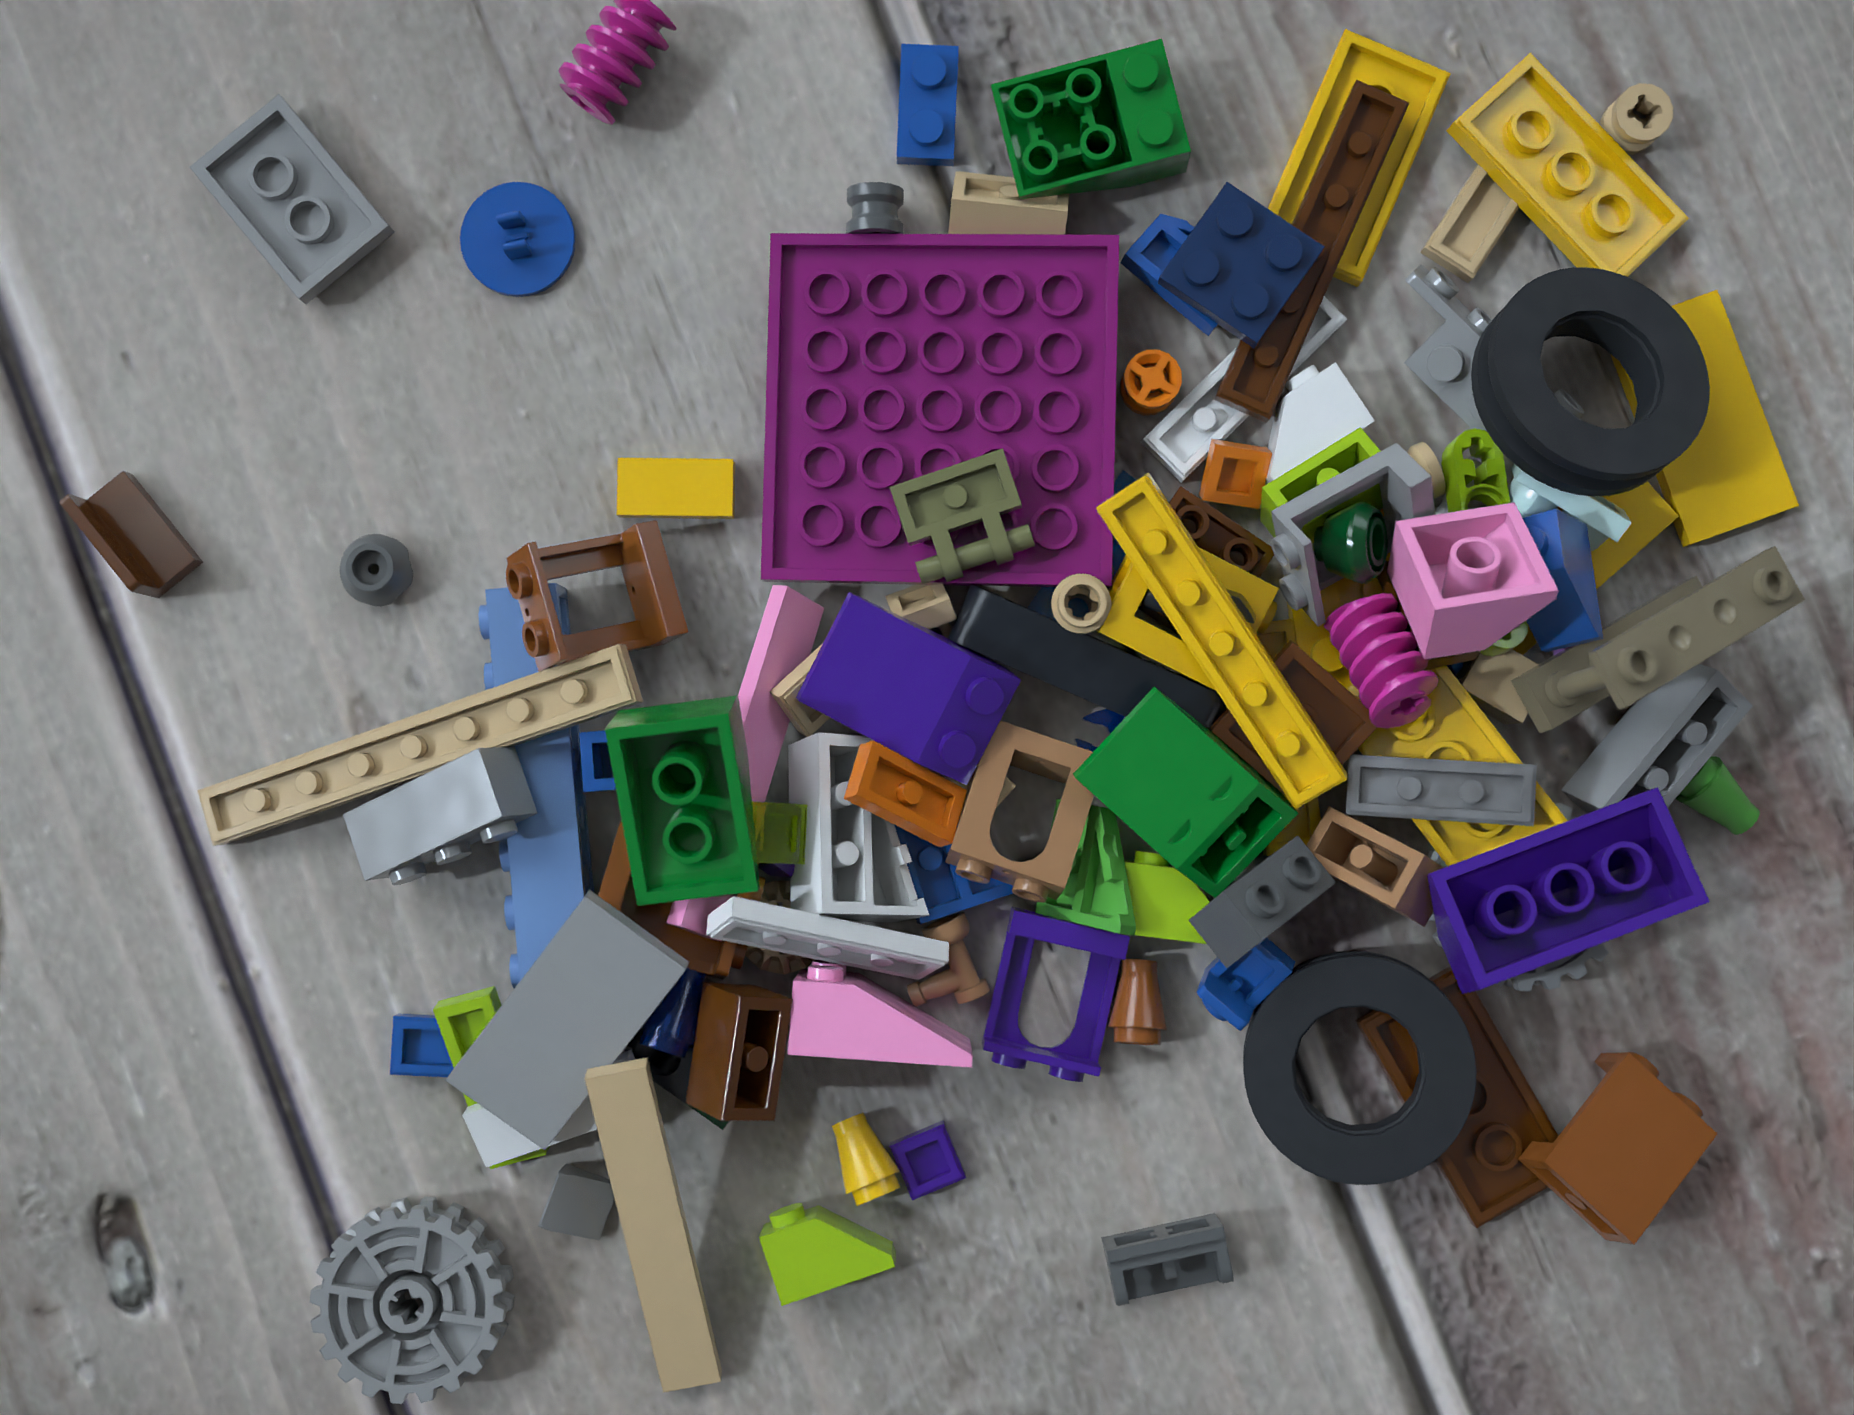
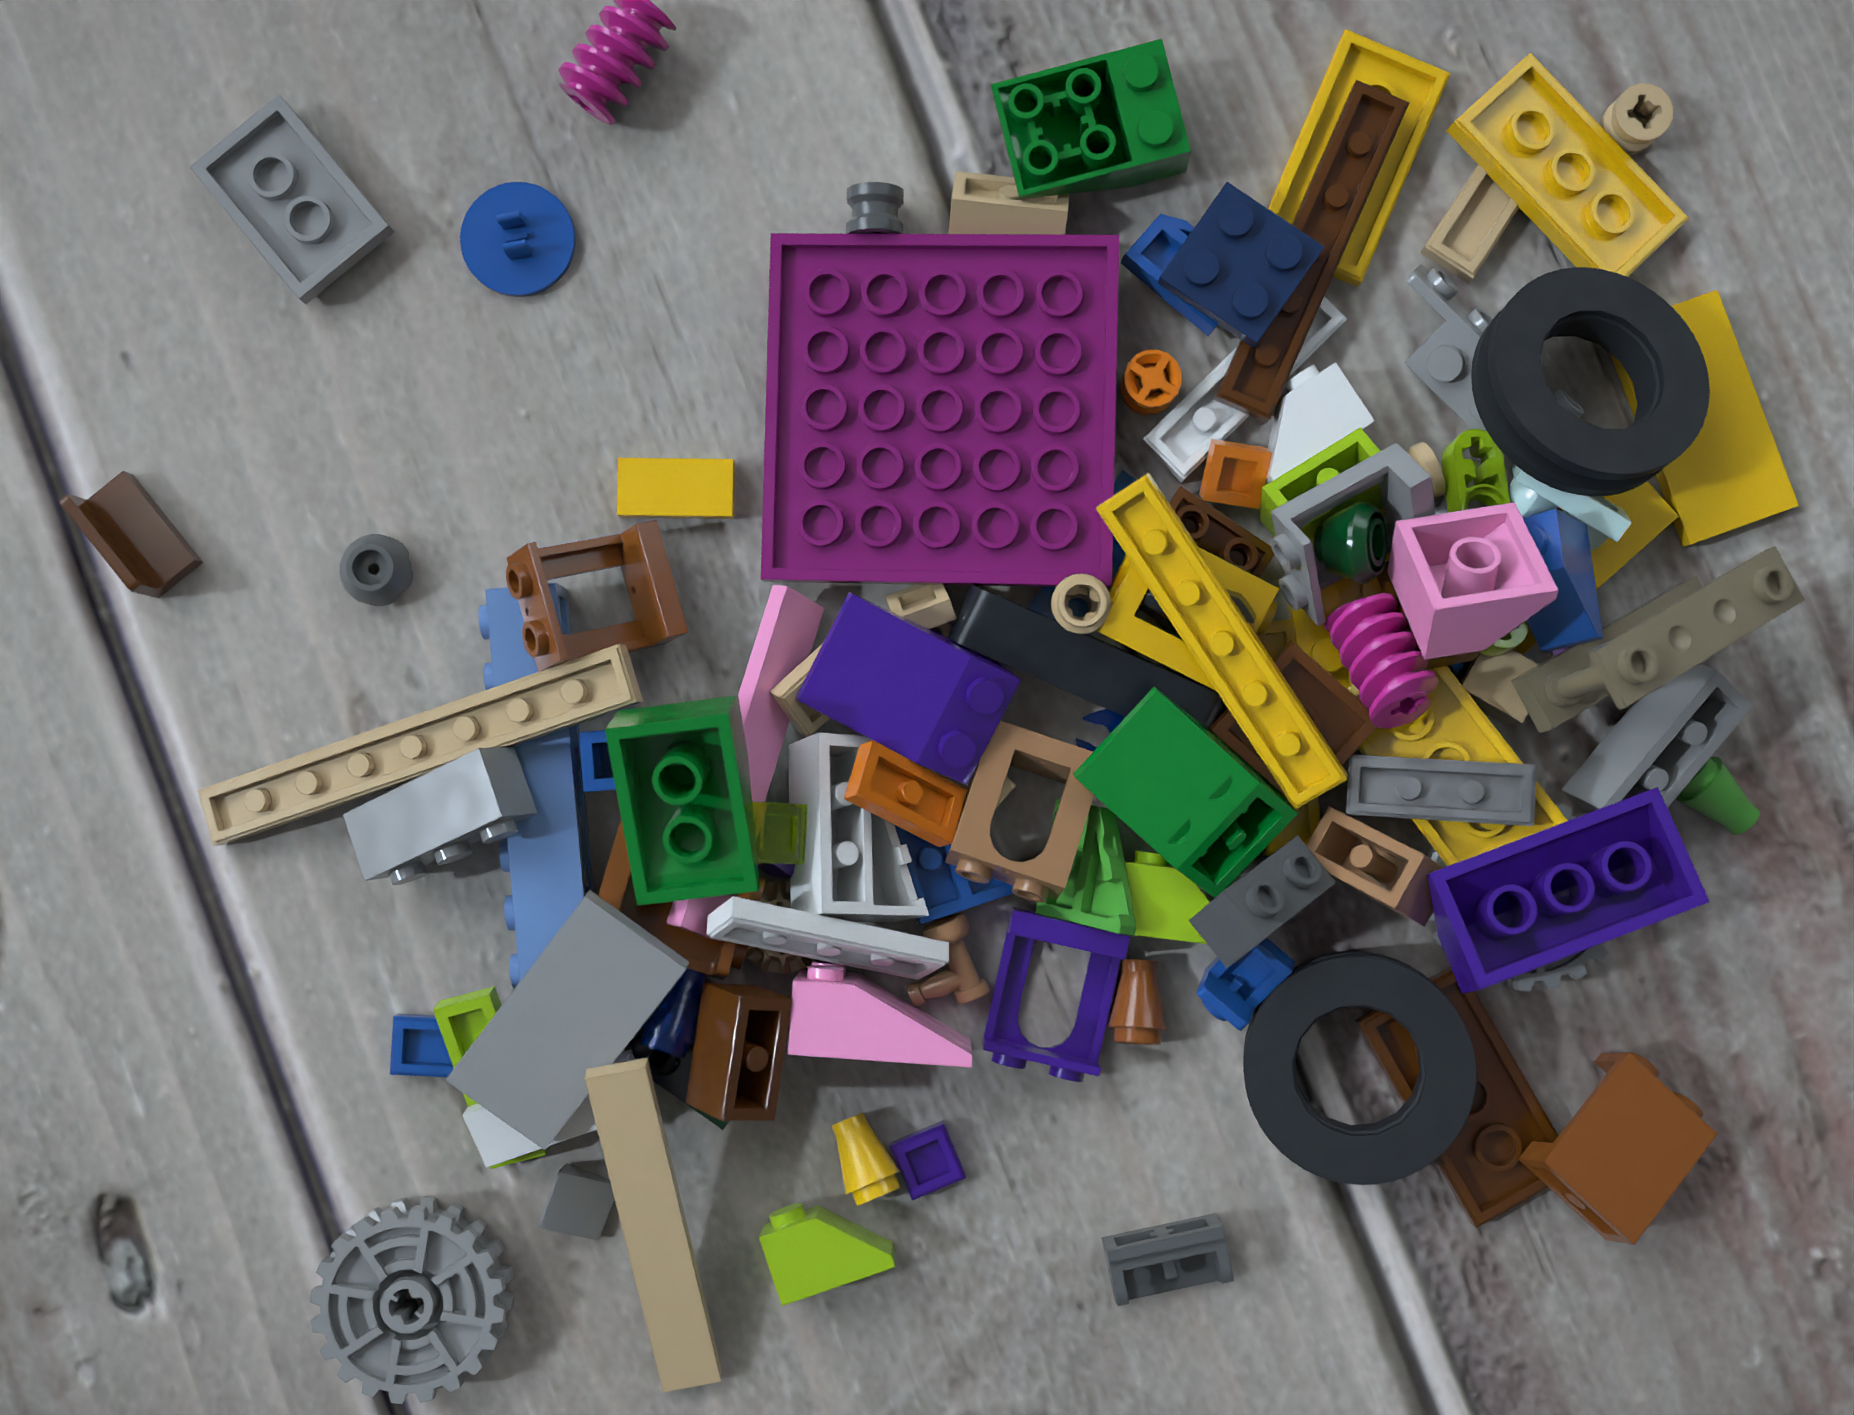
olive plate [890,448,1035,584] -> none
blue plate [896,44,959,166] -> none

